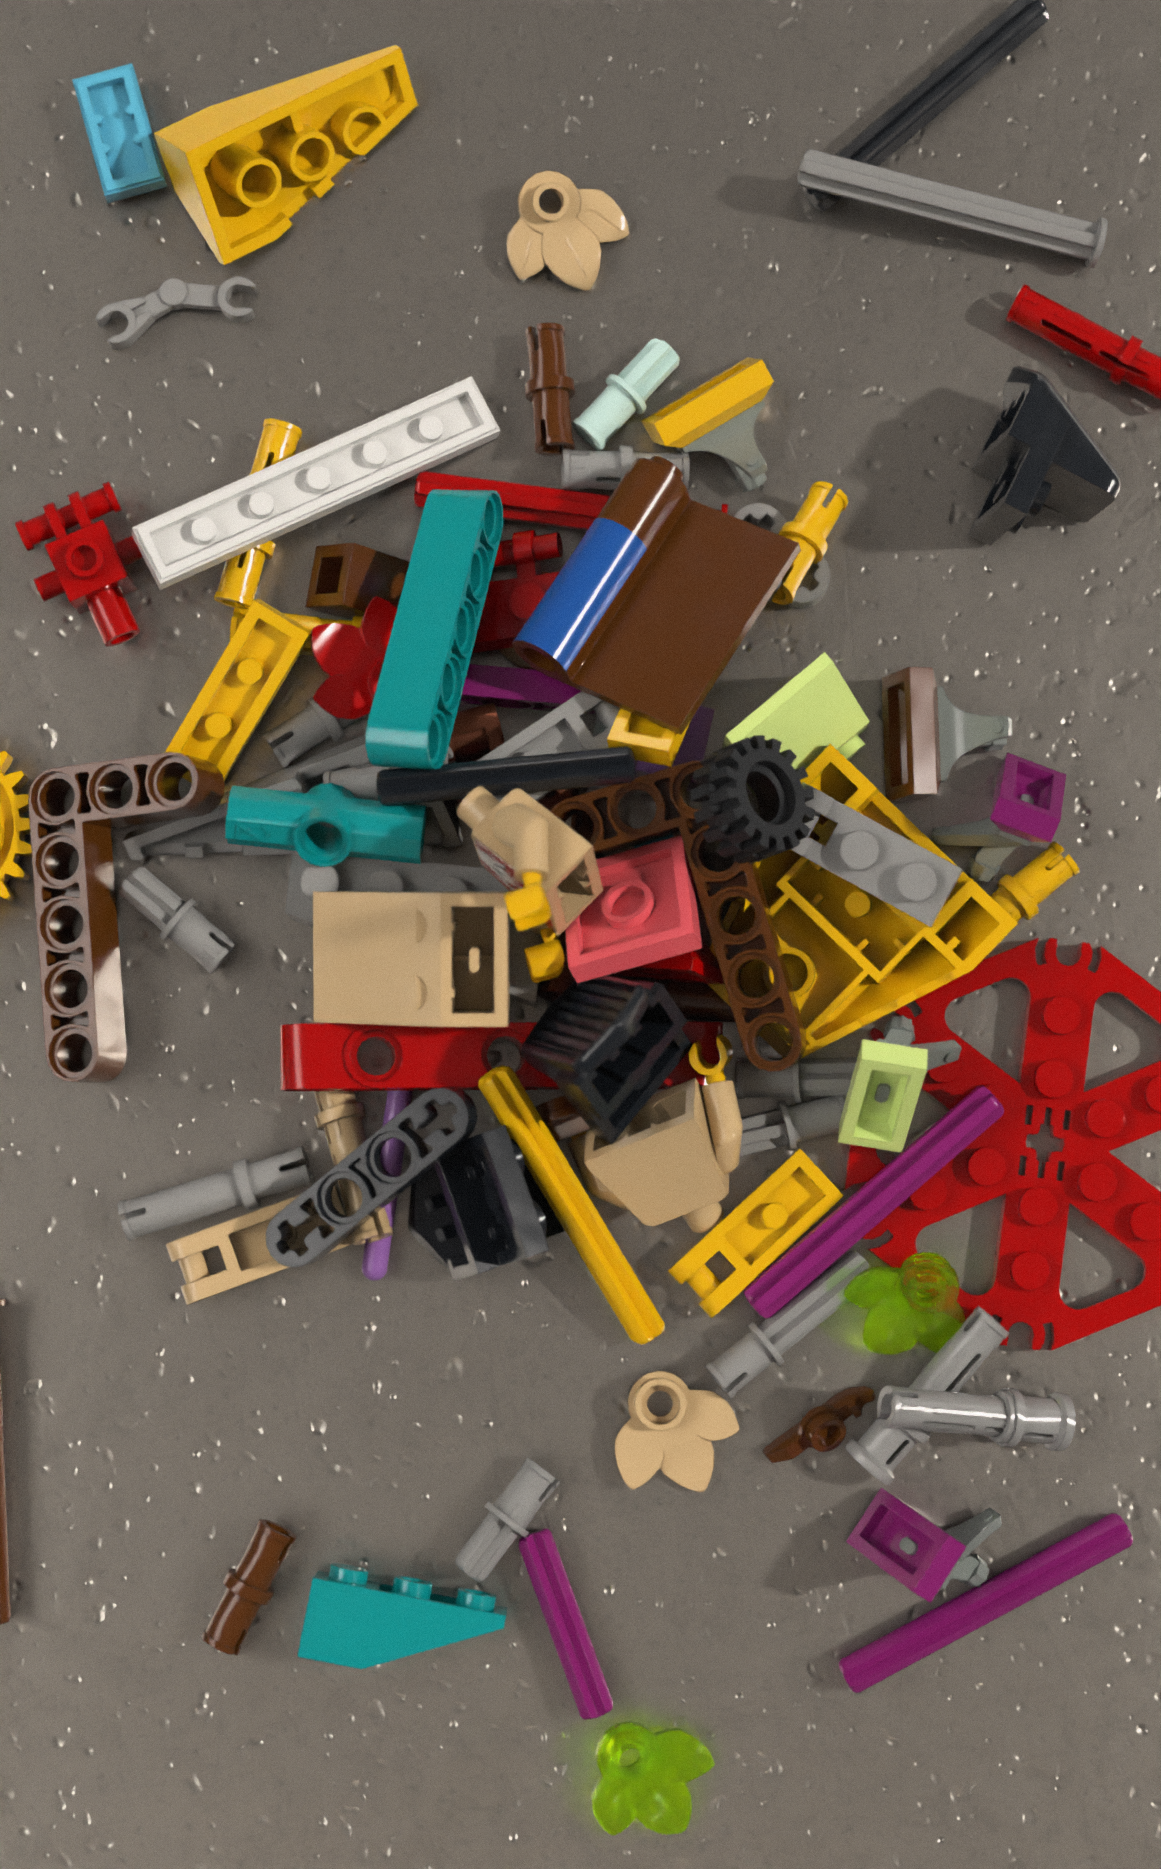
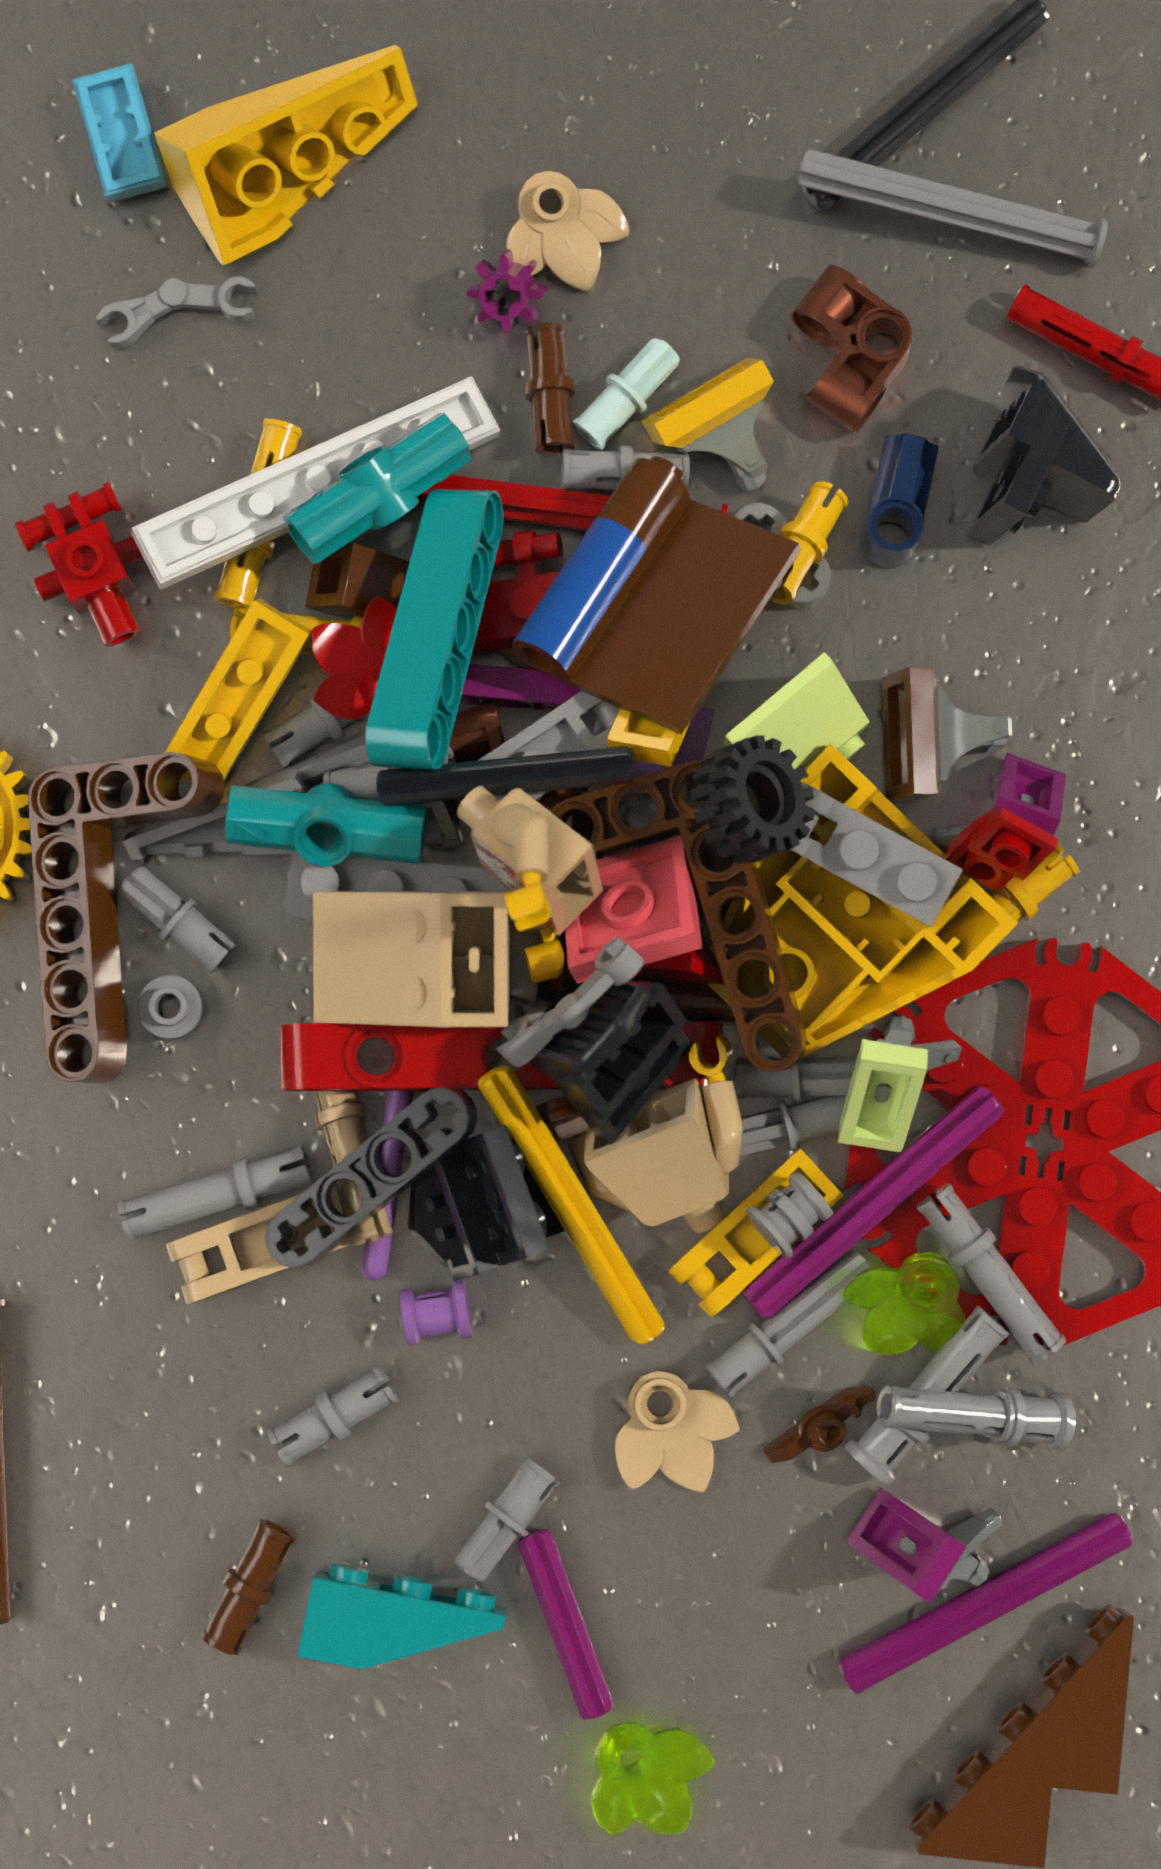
none -> light grey plate [138,975,202,1039]
none -> light grey pin [267,1365,399,1467]
none -> teal piece [283,413,473,564]
none -> medium lavender bush [400,1280,472,1346]
none -> magenta gear [466,249,548,333]
none -> light grey piece [496,936,645,1067]
none -> light grey bush [745,1171,834,1259]
none -> copper piece [790,264,912,434]
none -> dark blue piece [861,433,939,568]
none -> reddish brown slope [908,1604,1134,1868]
none -> light grey pin [916,1183,1067,1365]
none -> red slope [944,807,1059,893]

